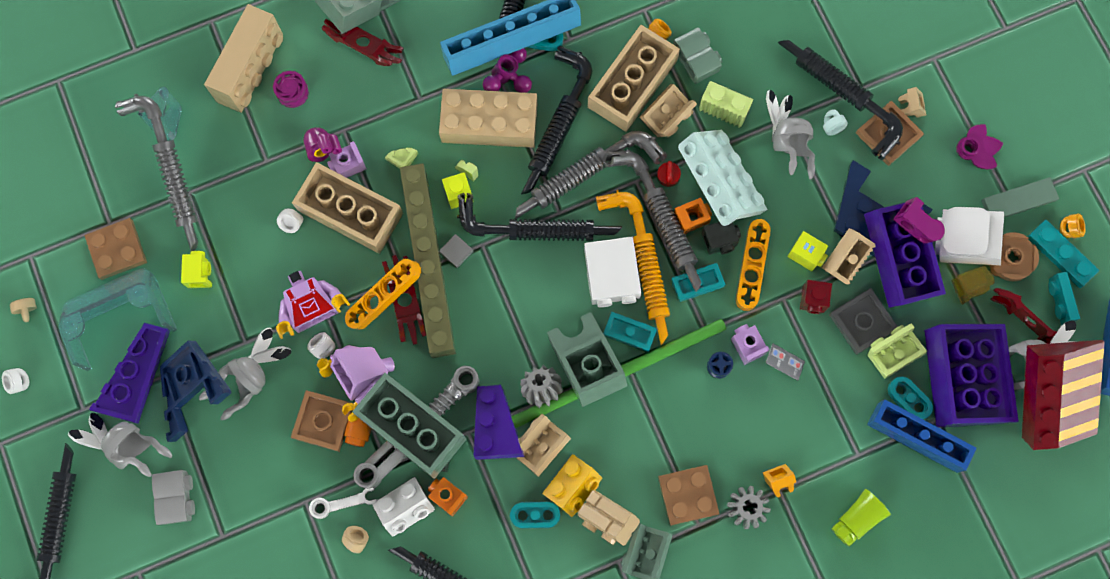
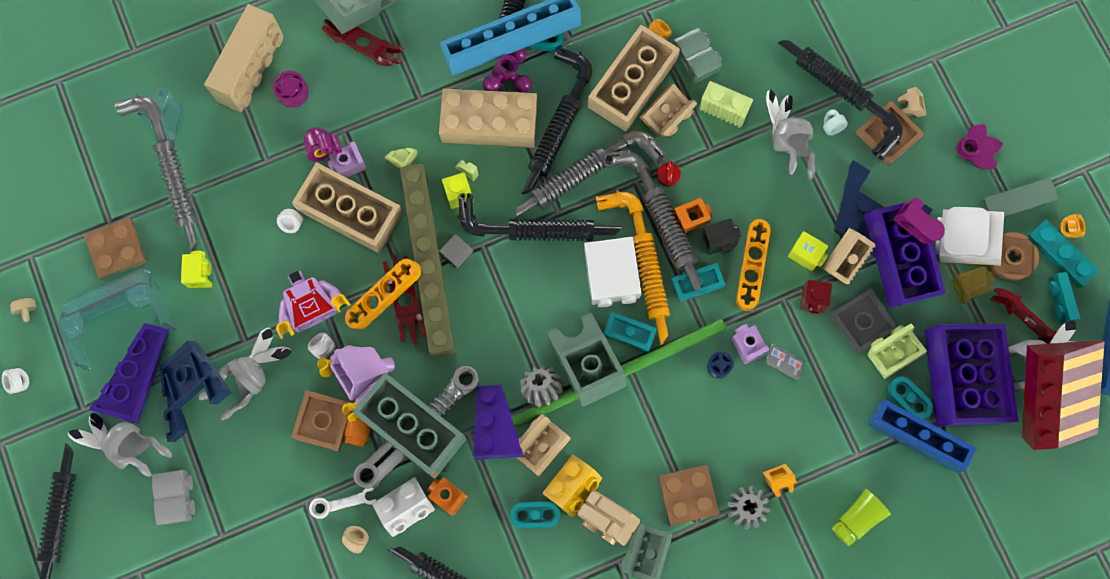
light aqua bracket [678,130,768,226] -> none

